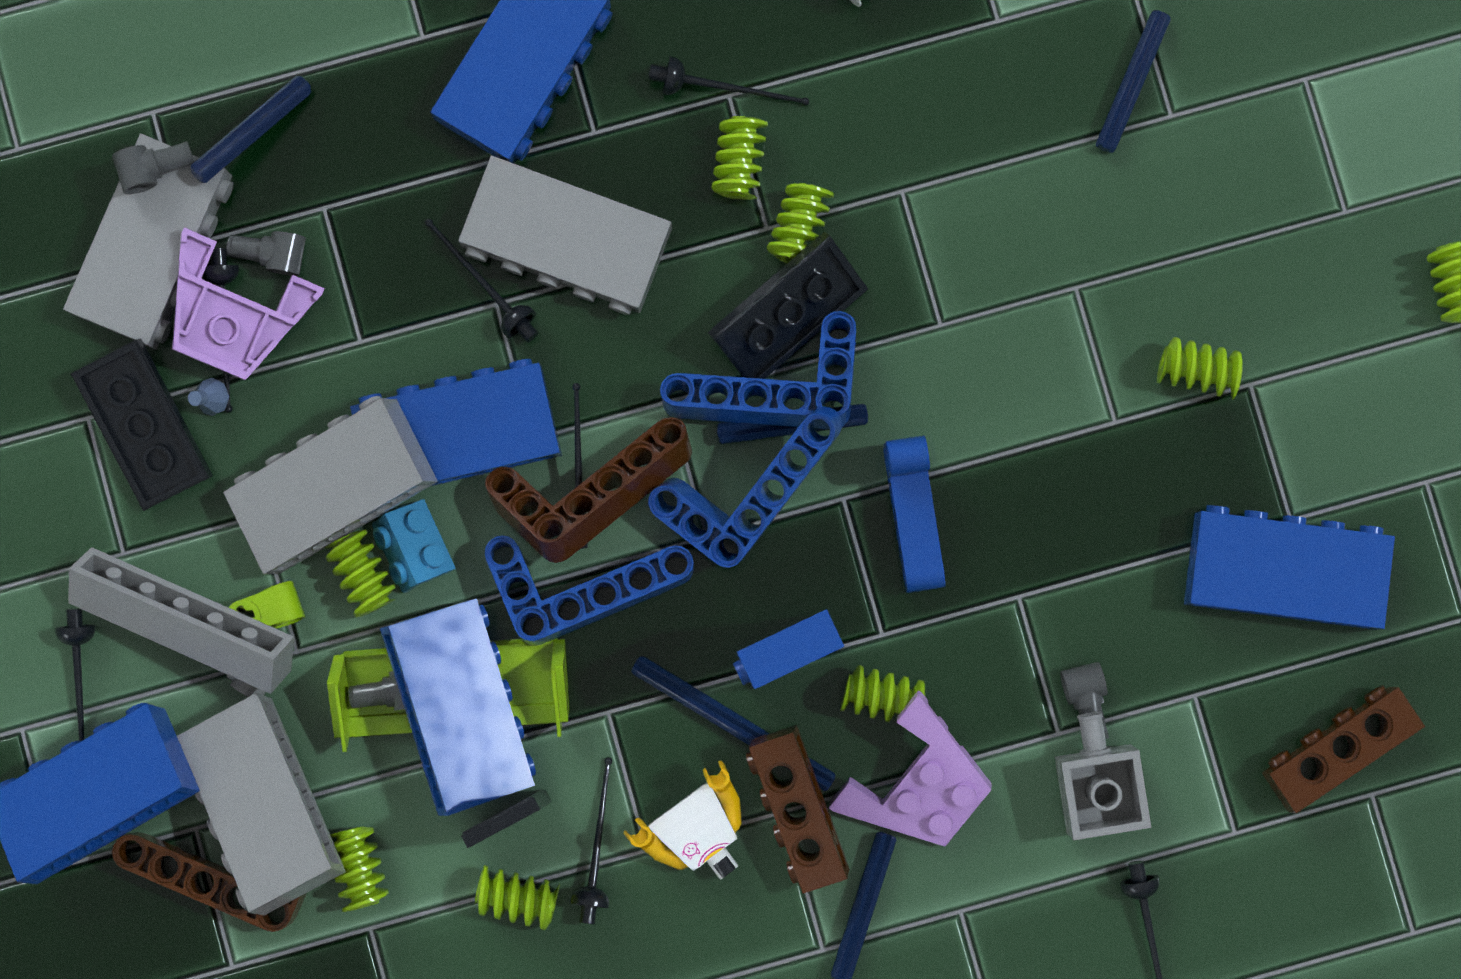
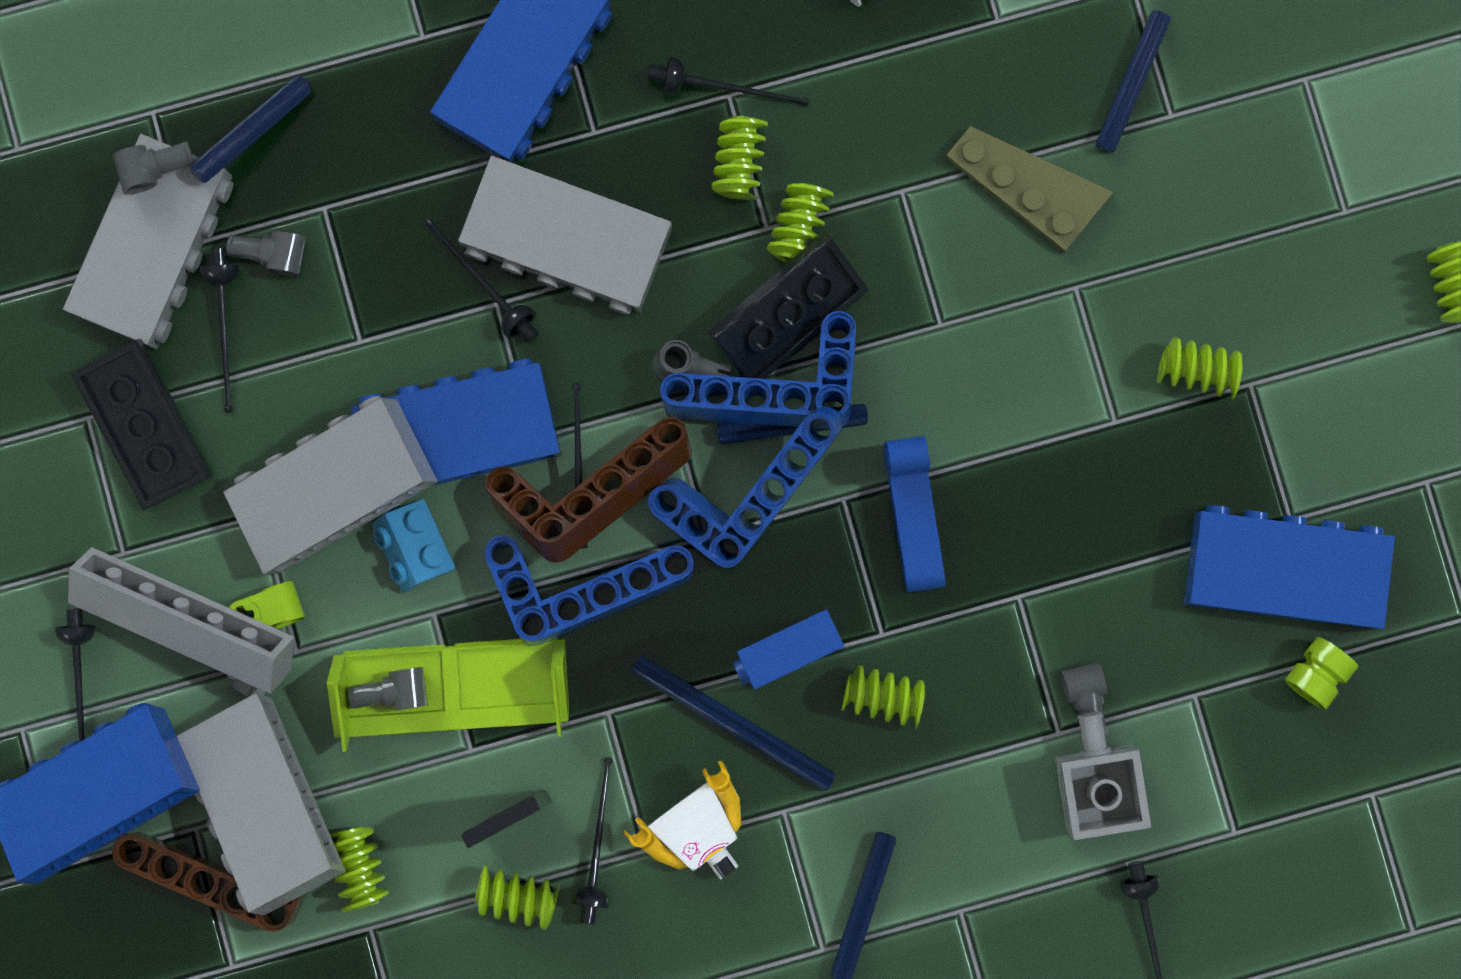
lavender wing [172,227,324,380] -> none
sand blue rock [188,378,229,416] -> none
lime piece [325,529,396,618] -> none
brick [380,598,536,816] -> none
reddish brown brick [746,724,850,894] -> none
lavender wing [829,691,992,847] -> none
reddish brown brick [1262,685,1425,813] -> none
none -> dark grey pin [652,340,731,380]
none -> olive wing [946,126,1113,253]
none -> lime wheel [1284,637,1358,710]

